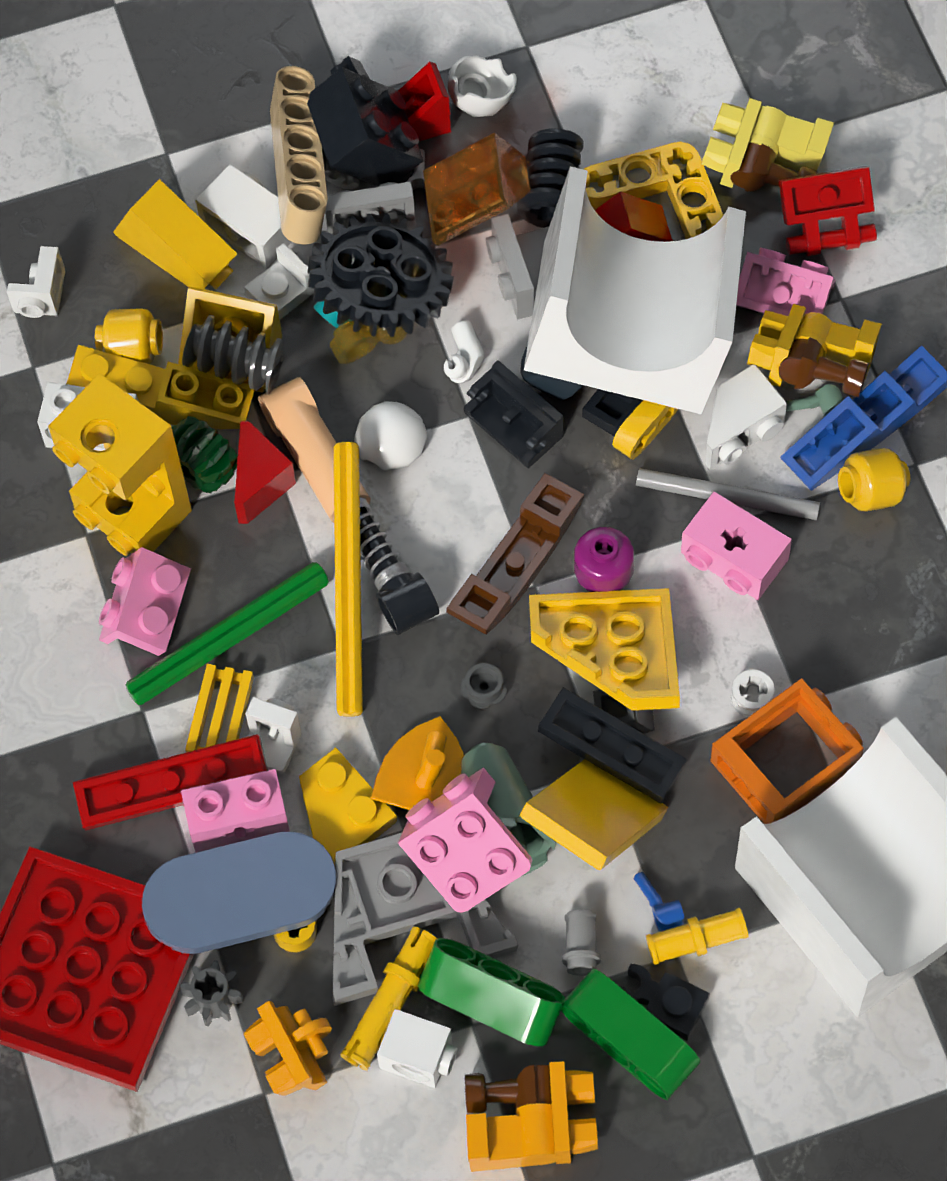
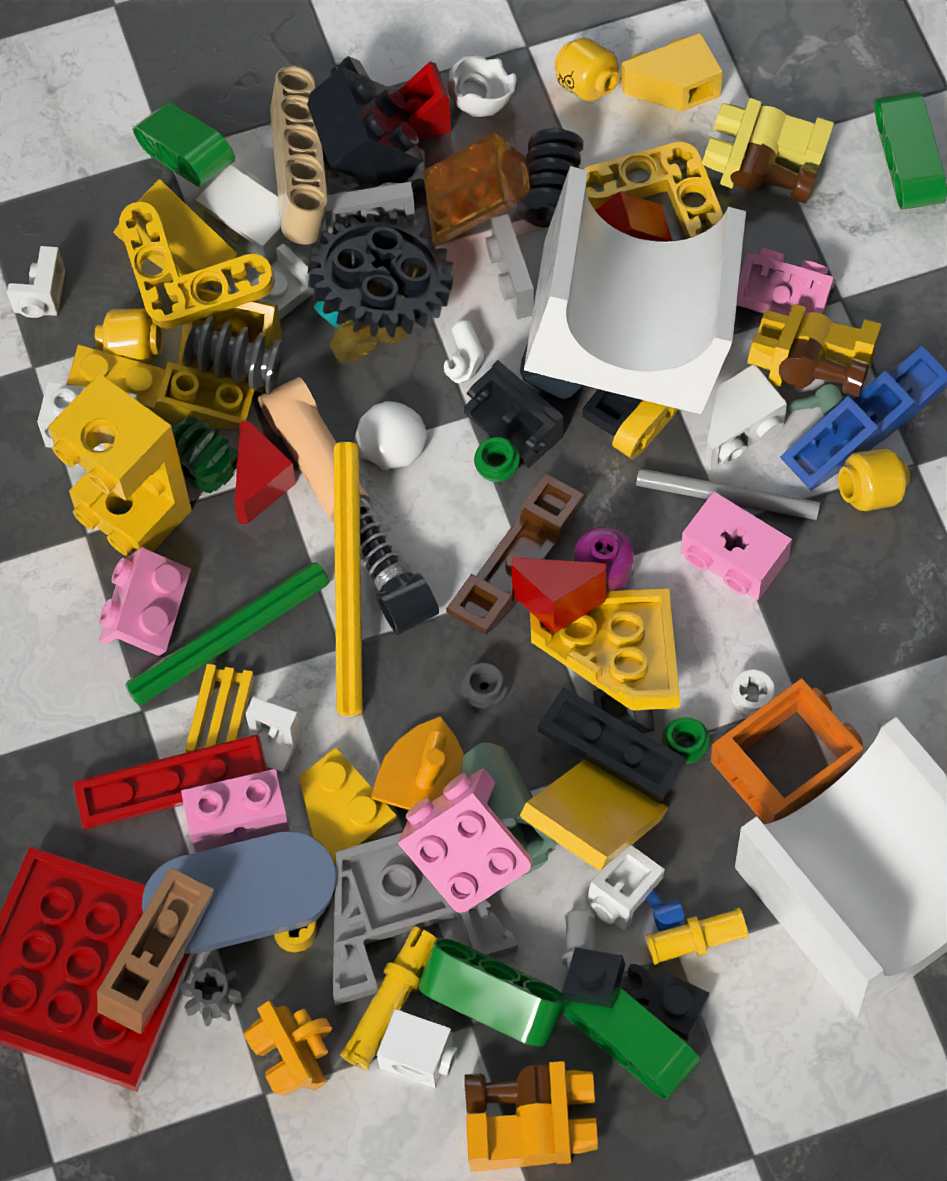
red plate [779,166,877,256] -> none
none -> medium nougat slope [97,867,214,1034]
none -> yellow beam [119,201,275,329]
none -> green beam [132,102,236,187]
none -> green plate [474,437,520,482]
none -> red slope [511,557,607,634]
none -> yellow head [554,37,619,102]
none -> black plate [562,947,626,1008]
none -> white bracket [587,845,665,930]
none -> yellow slope [621,33,723,112]
none -> green plate [662,717,710,764]
none -> green beam [875,91,947,210]

